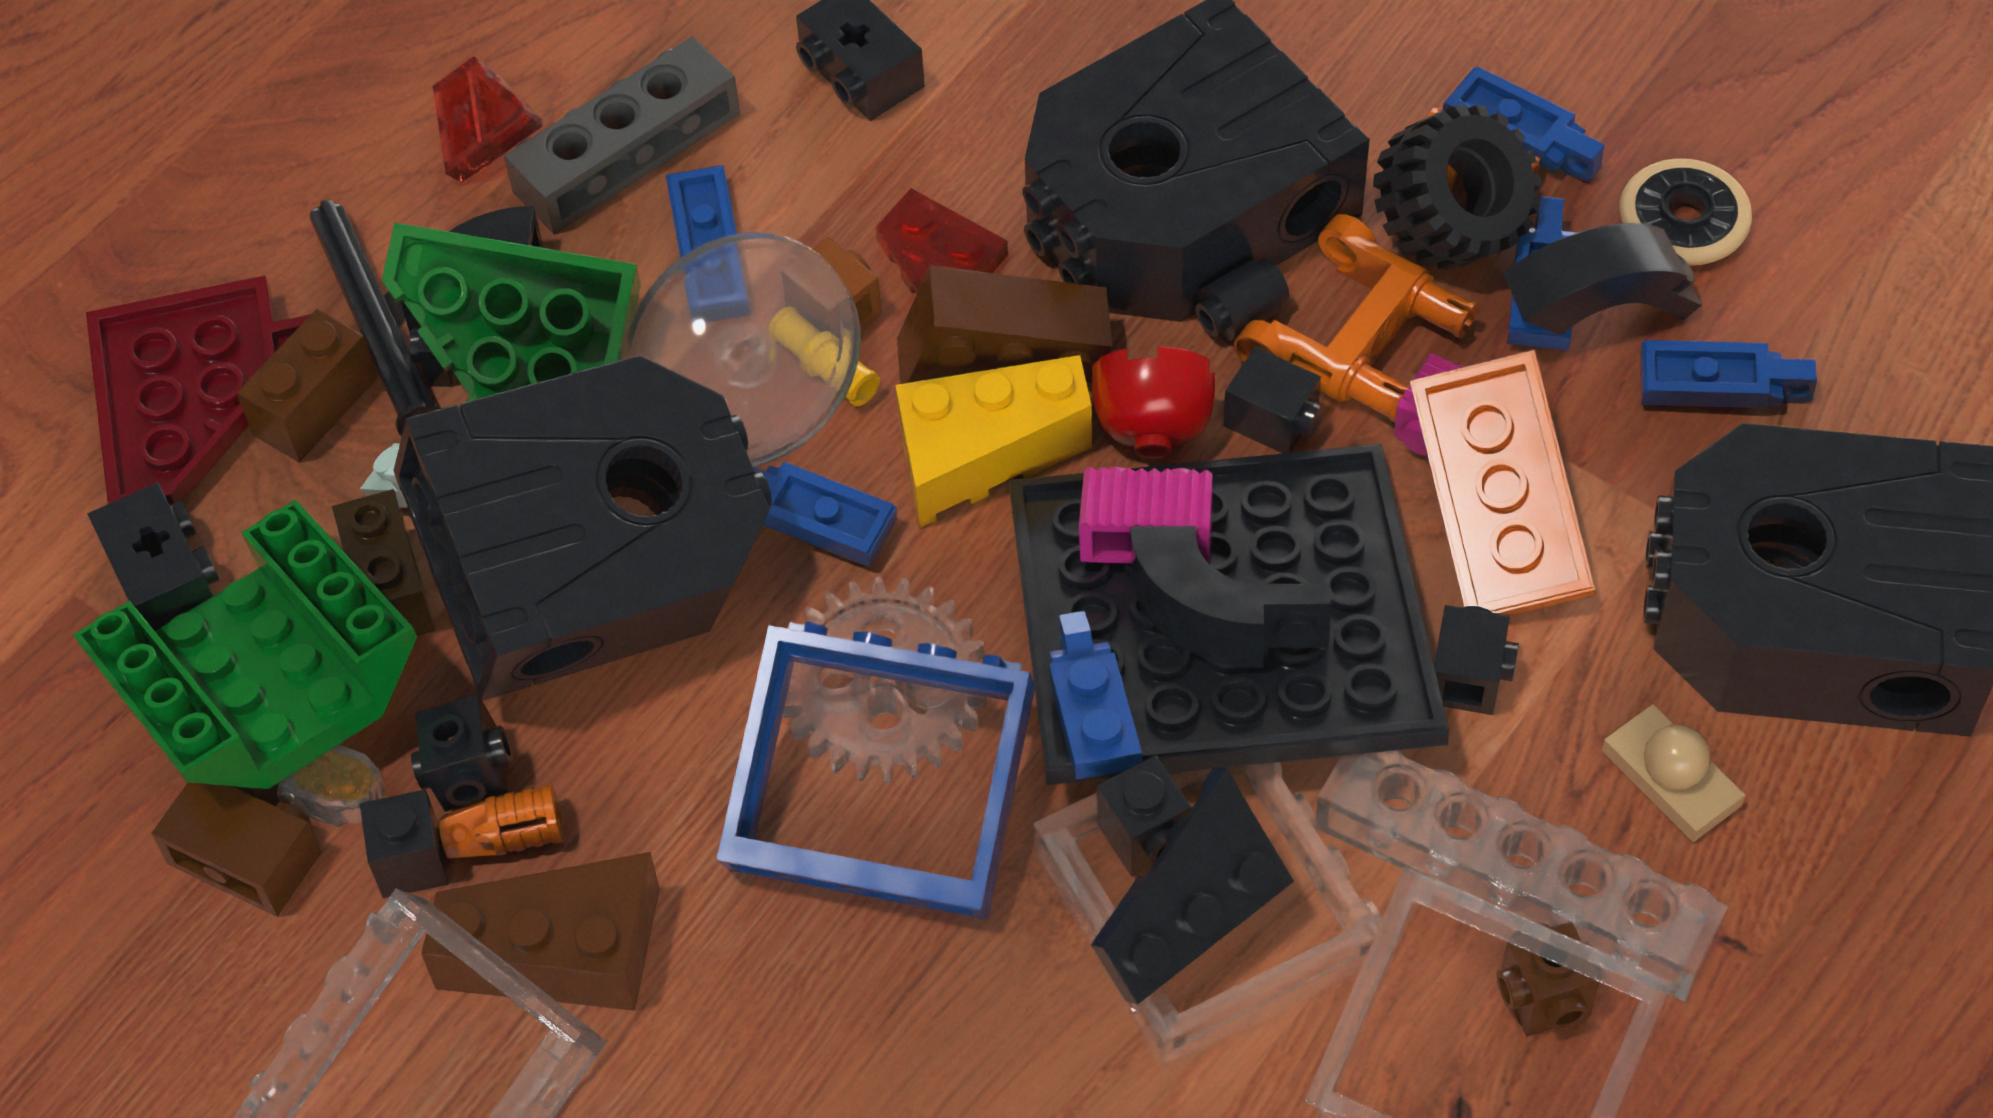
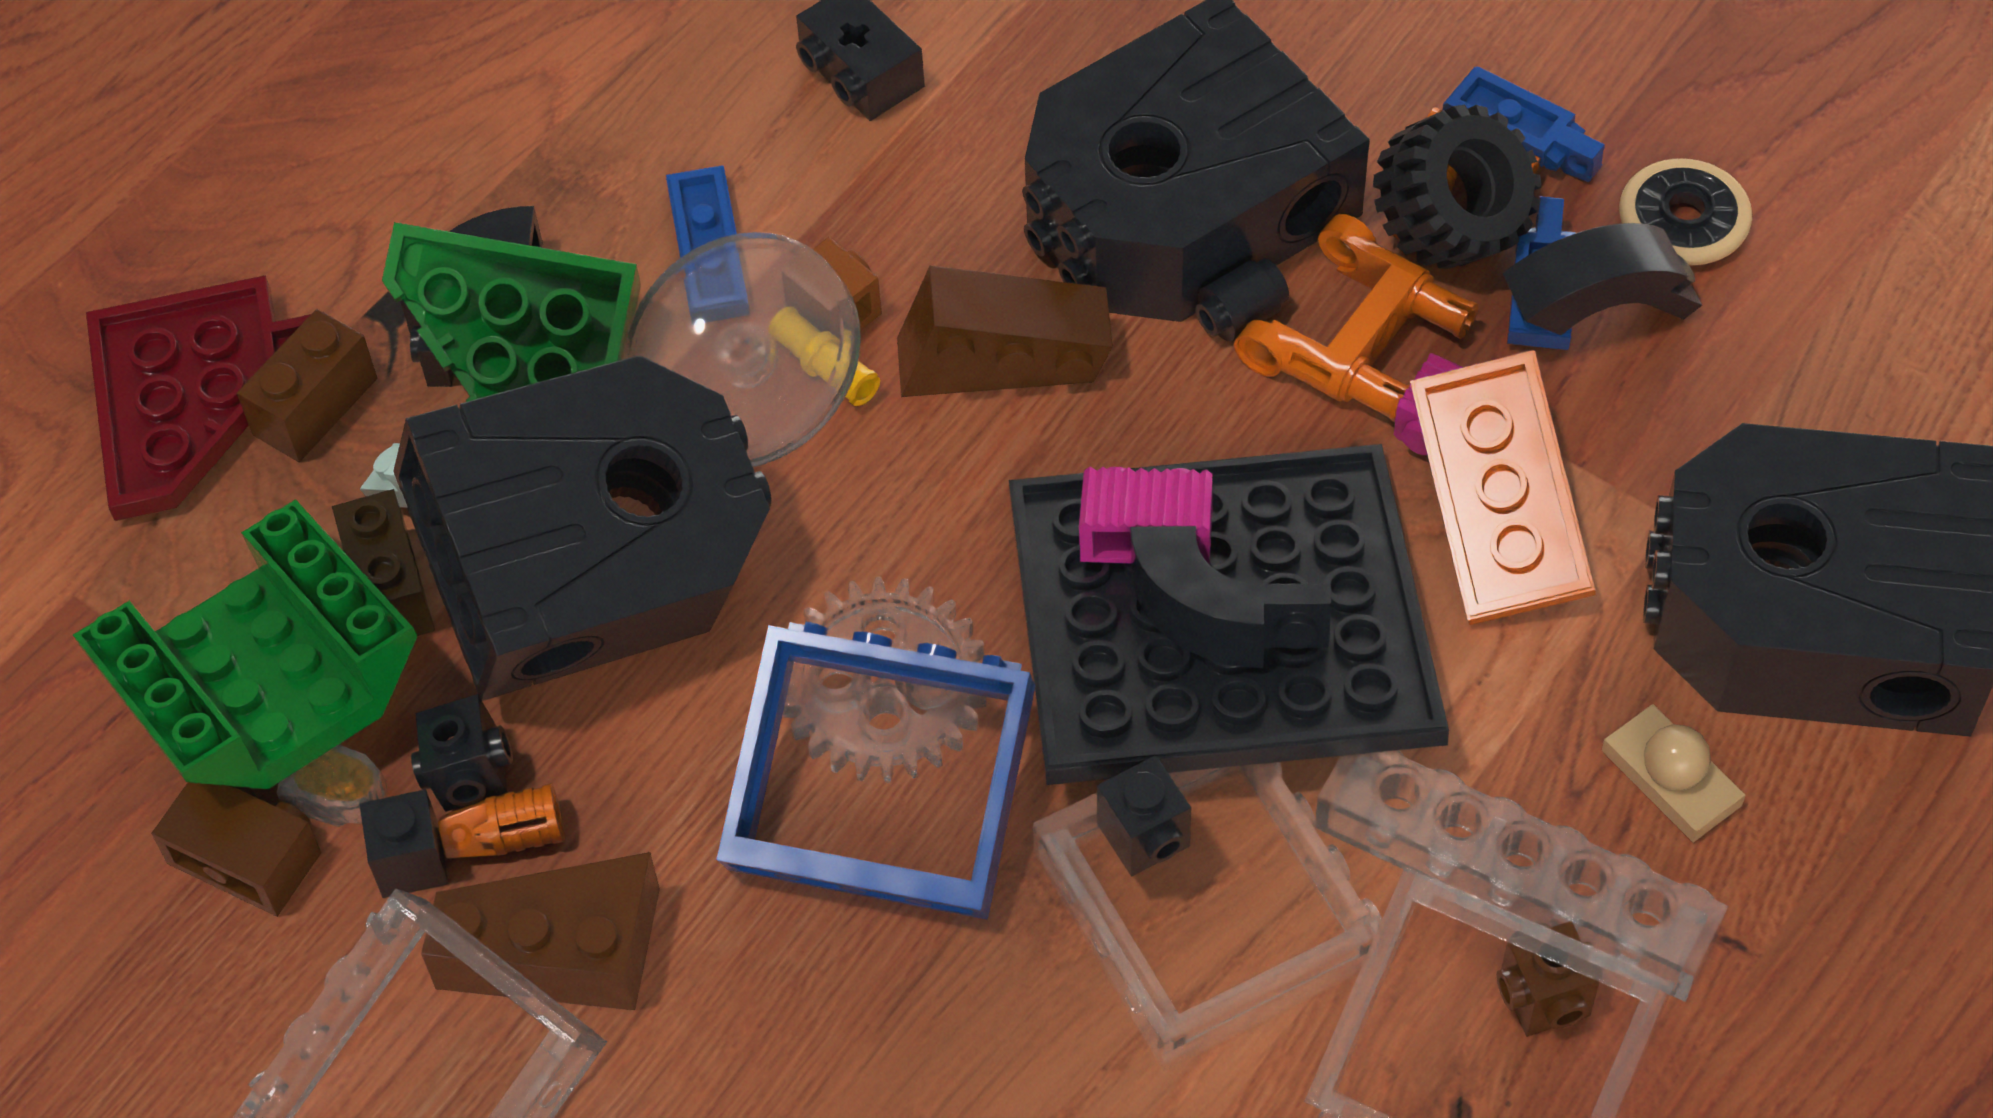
black brick [87,482,219,631] -> none
black axle [309,199,442,437] -> none
clear red wing [433,56,543,183] -> none
dark grey brick [504,36,740,234] -> none
blue hinge [753,461,897,567] -> none
clear red wing [876,188,1008,294] -> none
yellow wedge [895,355,1092,529] -> none
blue hinge [1049,611,1143,780] -> none
black wing [1091,766,1294,1005] -> none
red cylinder [1092,346,1215,459] -> none
black brick [1223,347,1325,454] -> none
black brick [1434,605,1519,715] -> none
blue hinge [1640,340,1817,408] -> none

